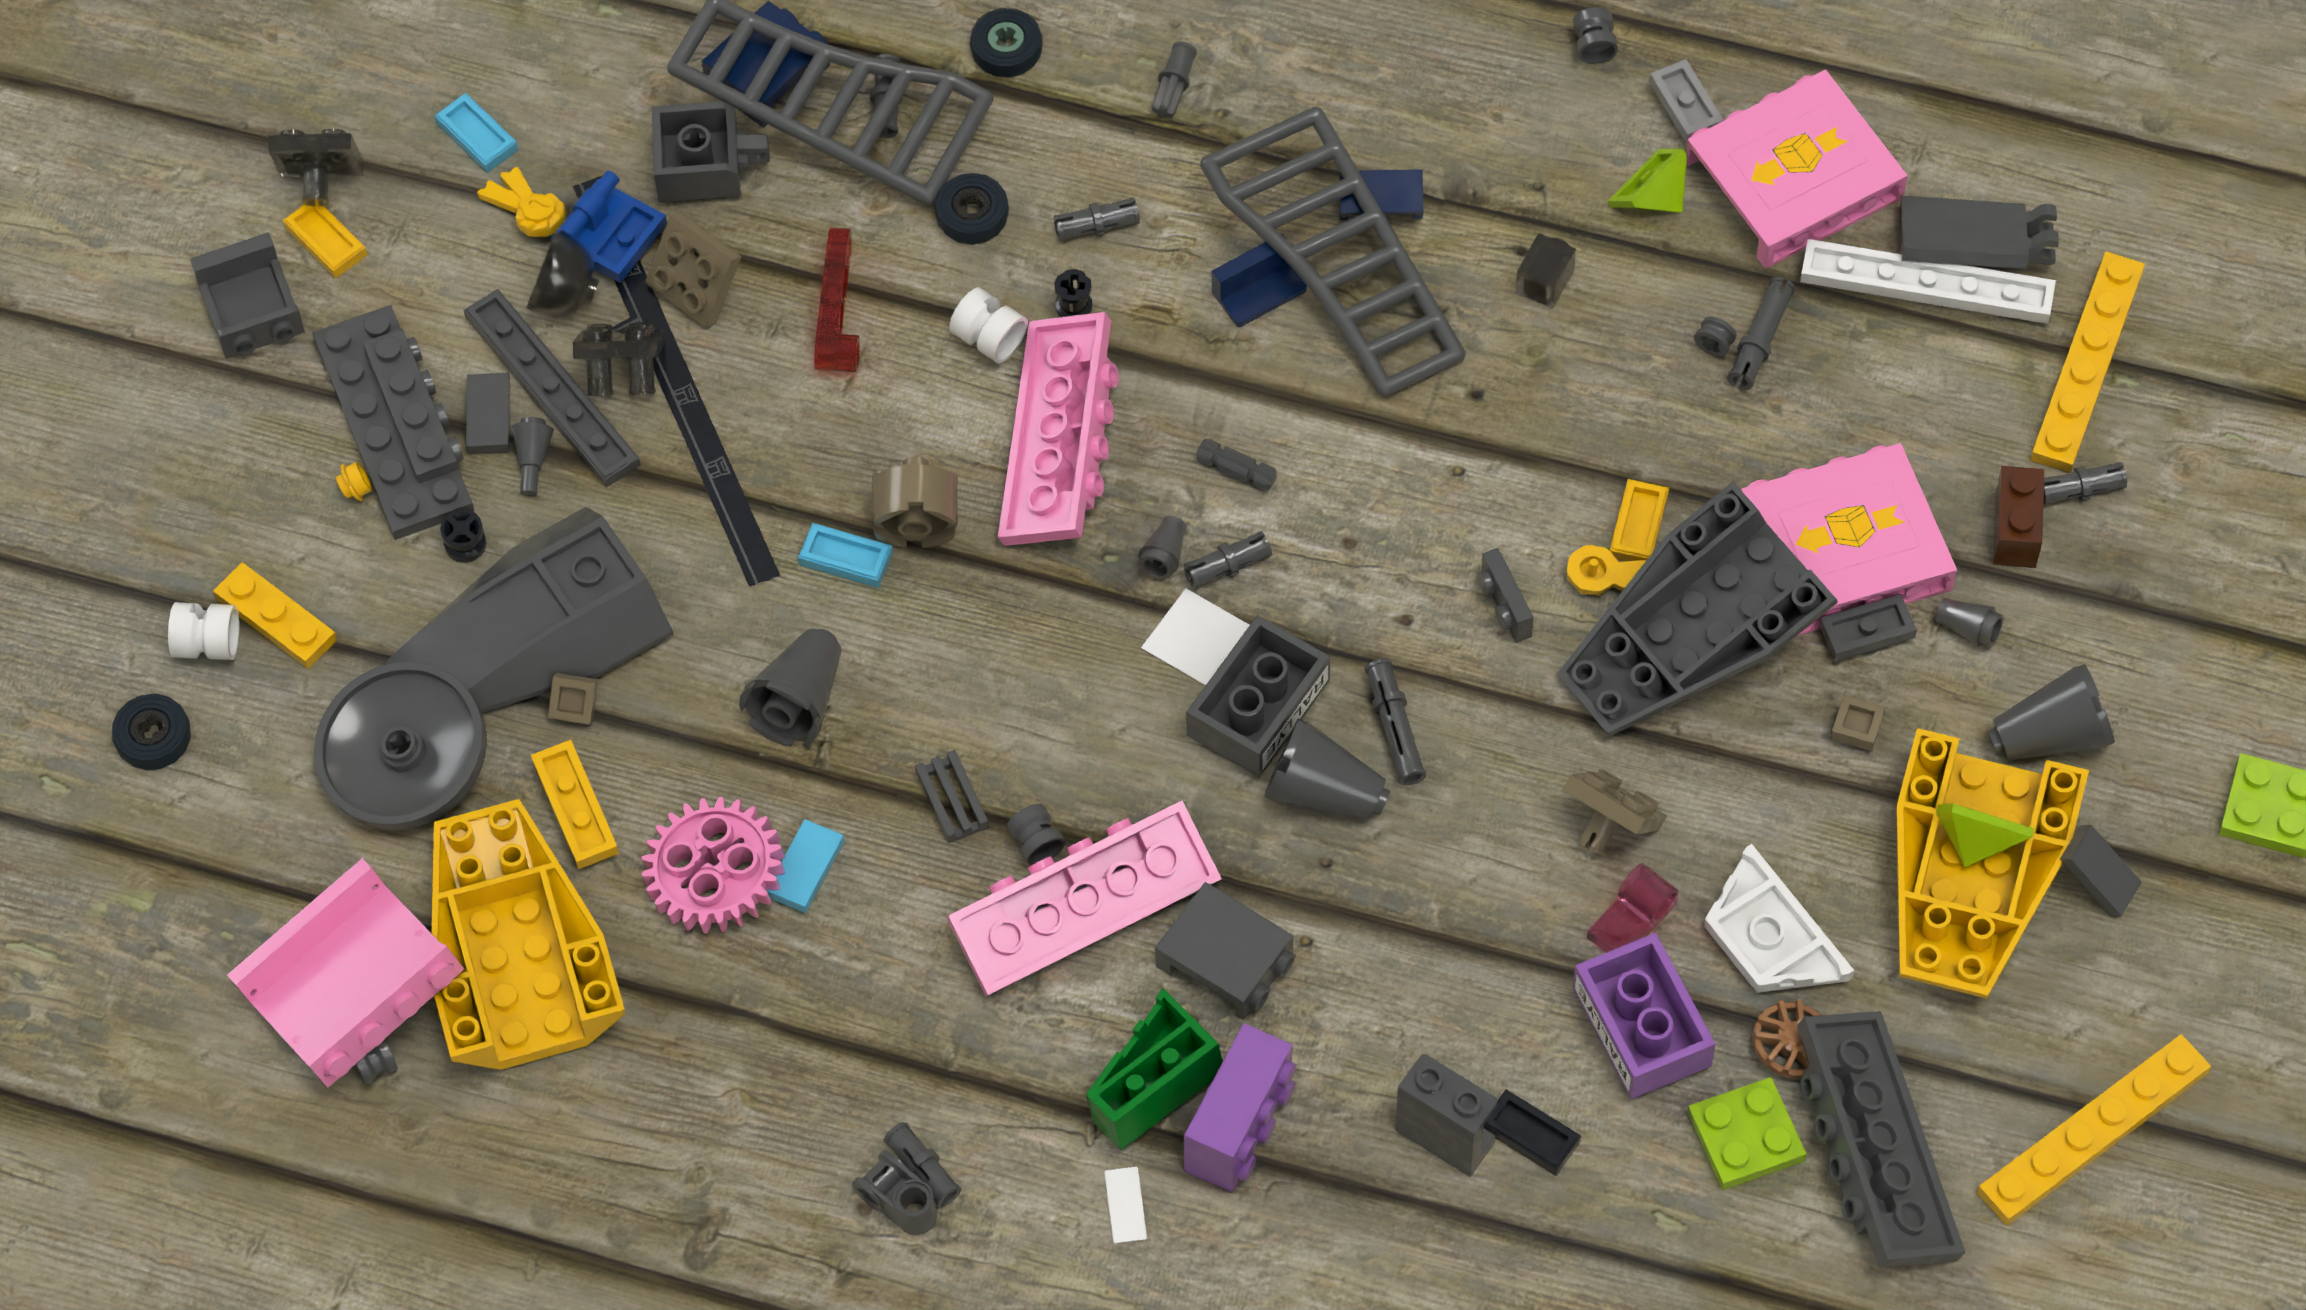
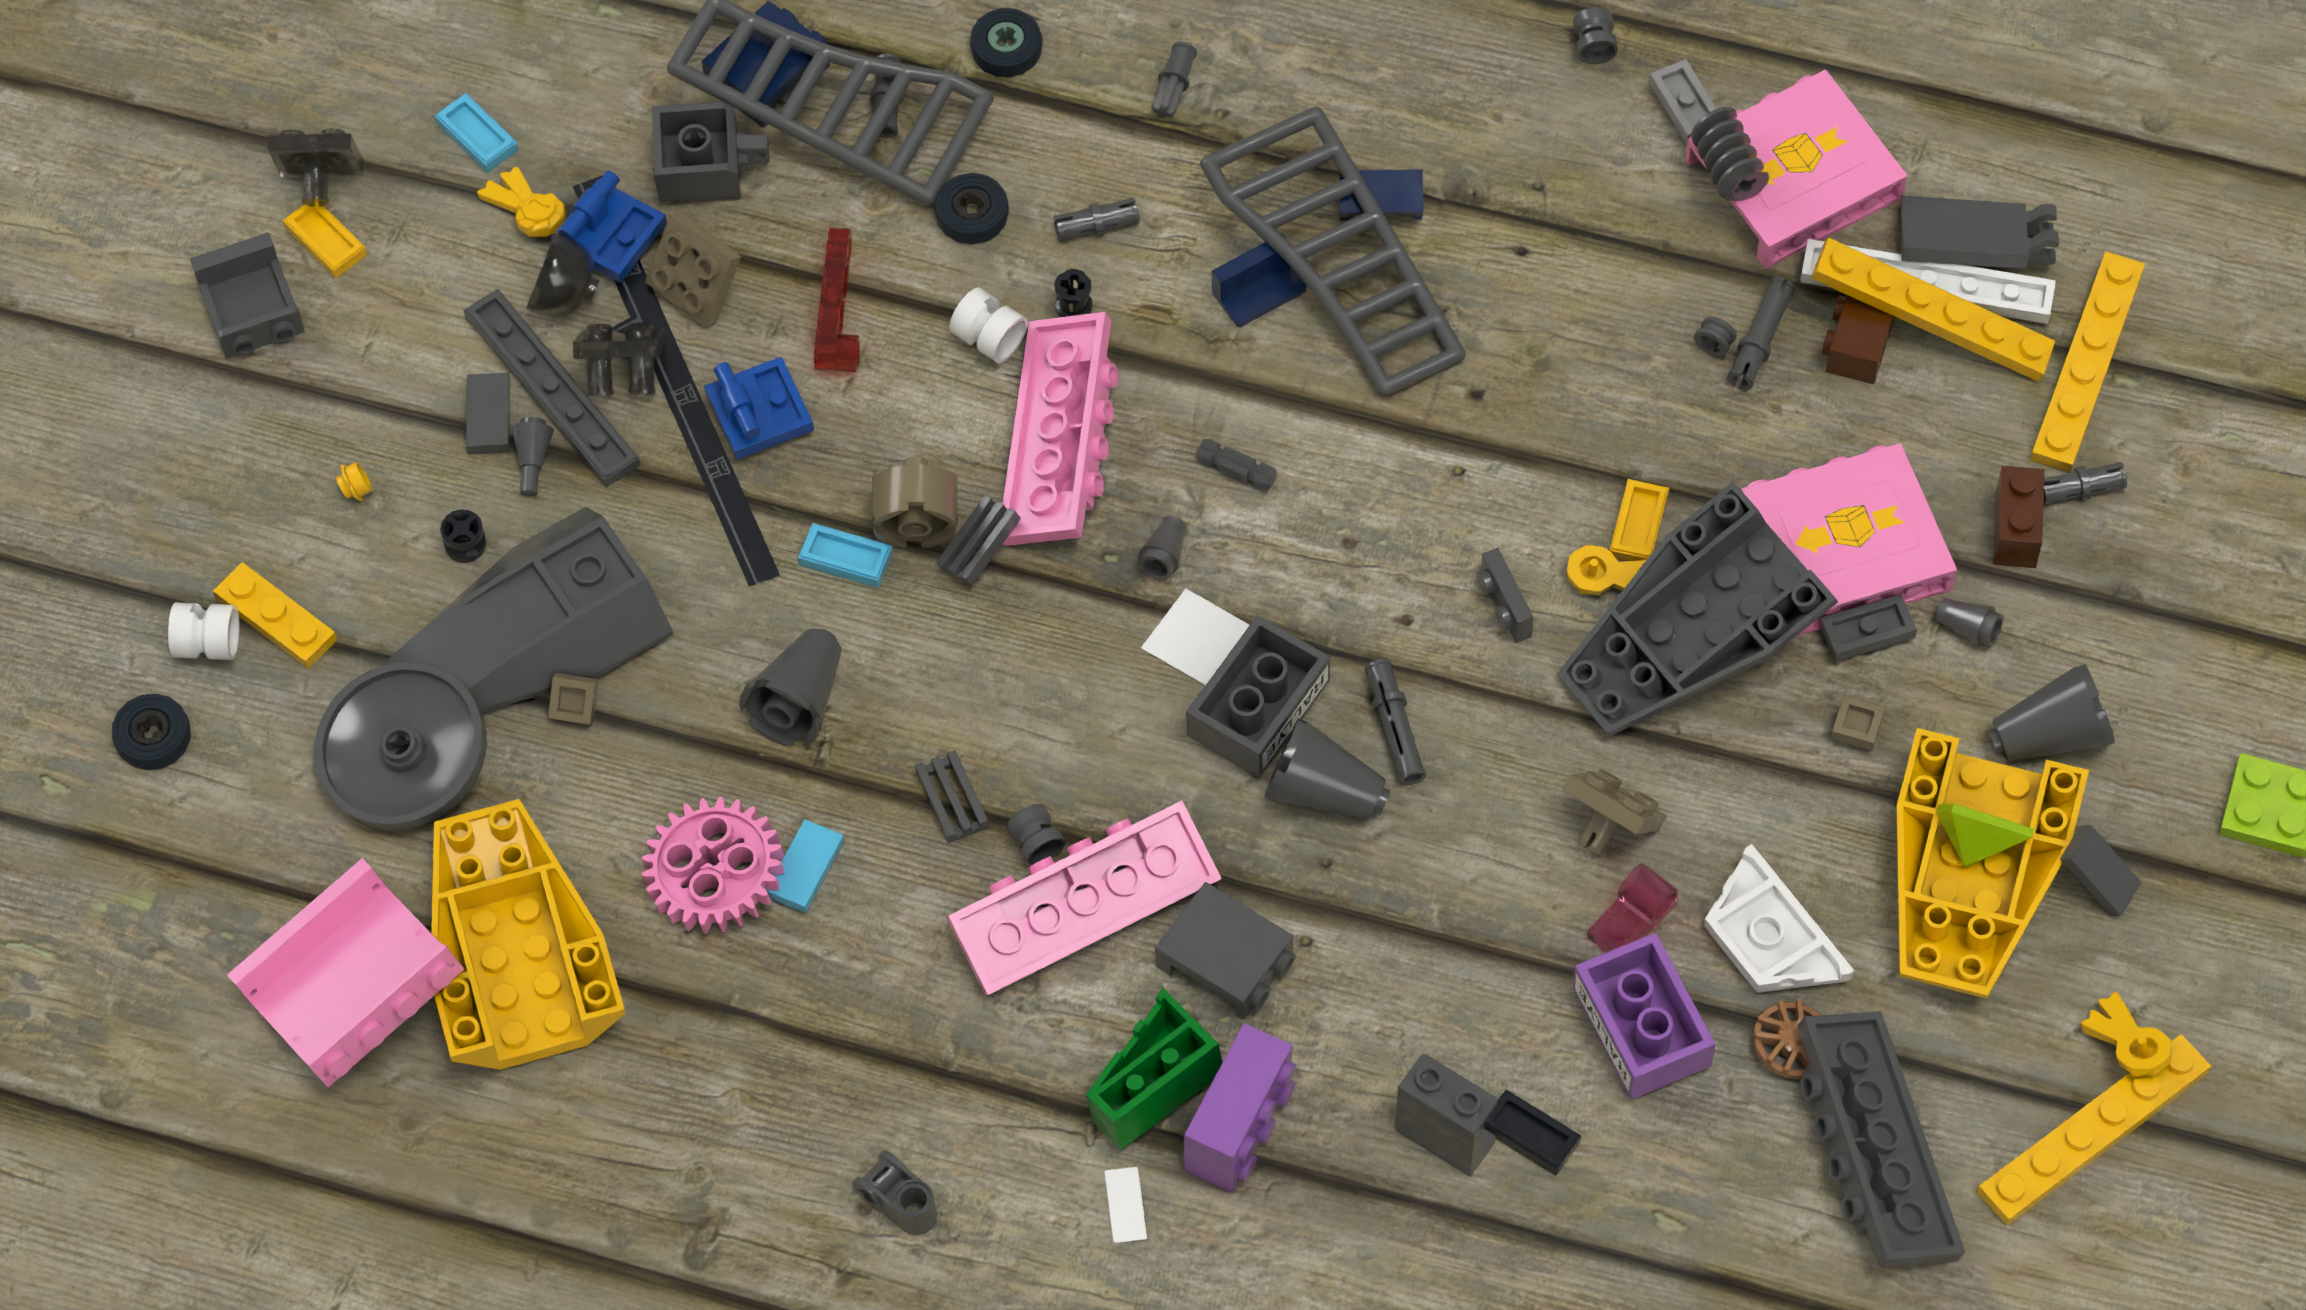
dark grey plate [312,305,475,540] -> none
dark grey wheel [354,1040,398,1086] -> none
yellow plate [531,740,619,870] -> none
dark grey pin [884,1122,961,1207] -> none
dark grey pin [1184,531,1272,589] -> none
clear smoke brick [1516,233,1576,308] -> none
lime slope [1607,148,1687,213] -> none
lime plate [1687,1077,1807,1191] -> none
none -> blue plate [704,356,814,460]
none -> dark grey tile [936,495,1021,586]
none -> dark grey piece [1691,107,1769,201]
none -> yellow plate [1811,237,2055,382]
none -> reddish brown brick [1821,295,1895,385]
none -> yellow piece [2080,992,2172,1076]

